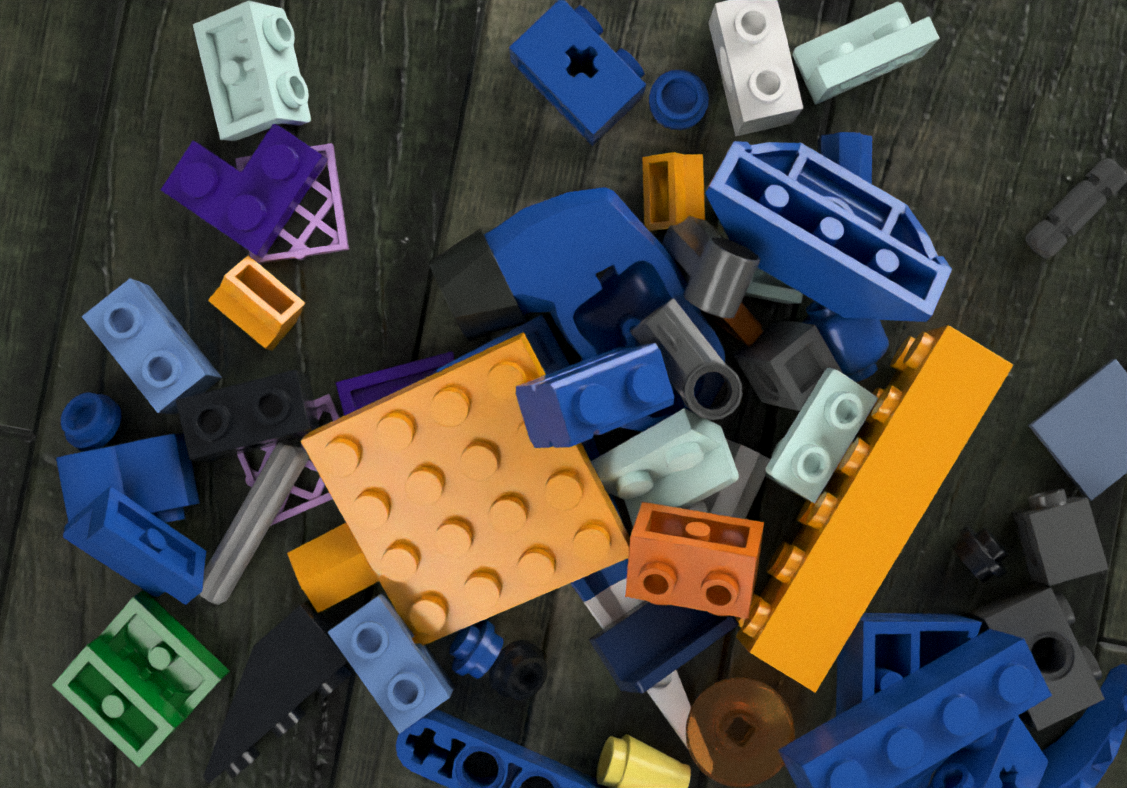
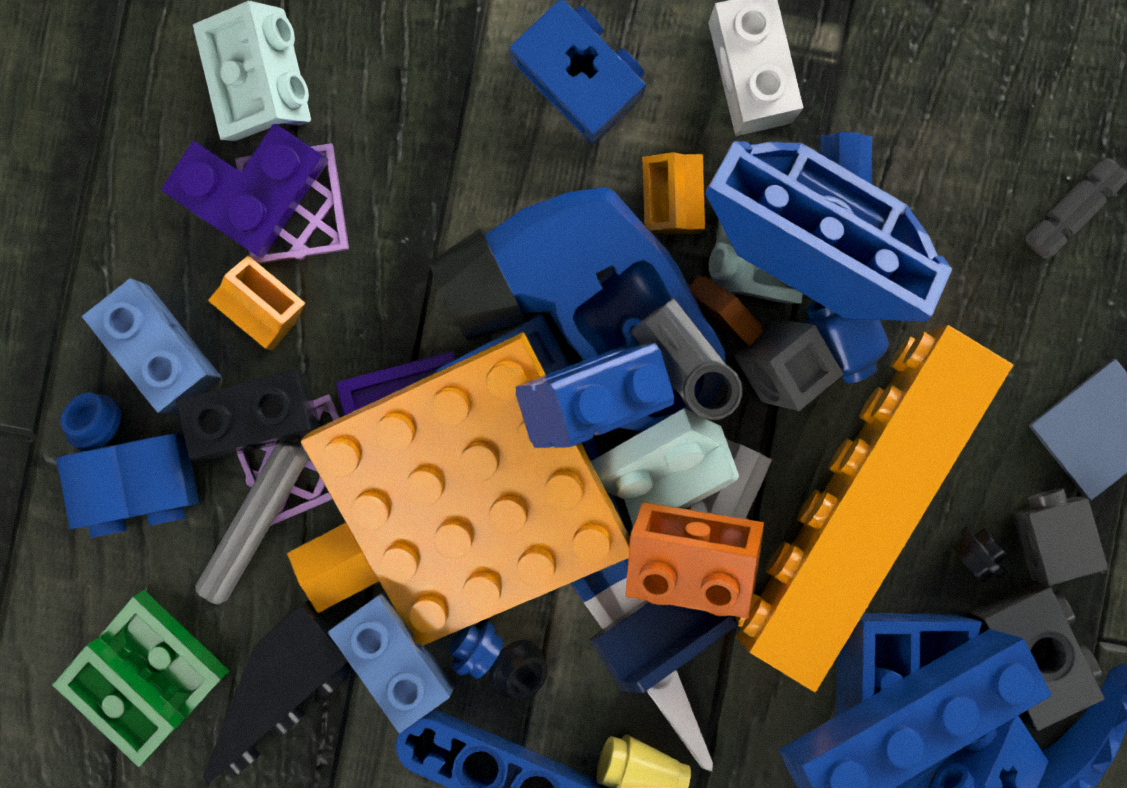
blue panel [63,486,206,605] -> none
blue plate [649,70,709,130] -> none
dark grey piece [662,216,761,318] -> none
clear orange piece [686,677,795,787] -> none
light aqua bracket [765,368,878,503] -> none
light aqua bracket [793,2,940,105] -> none

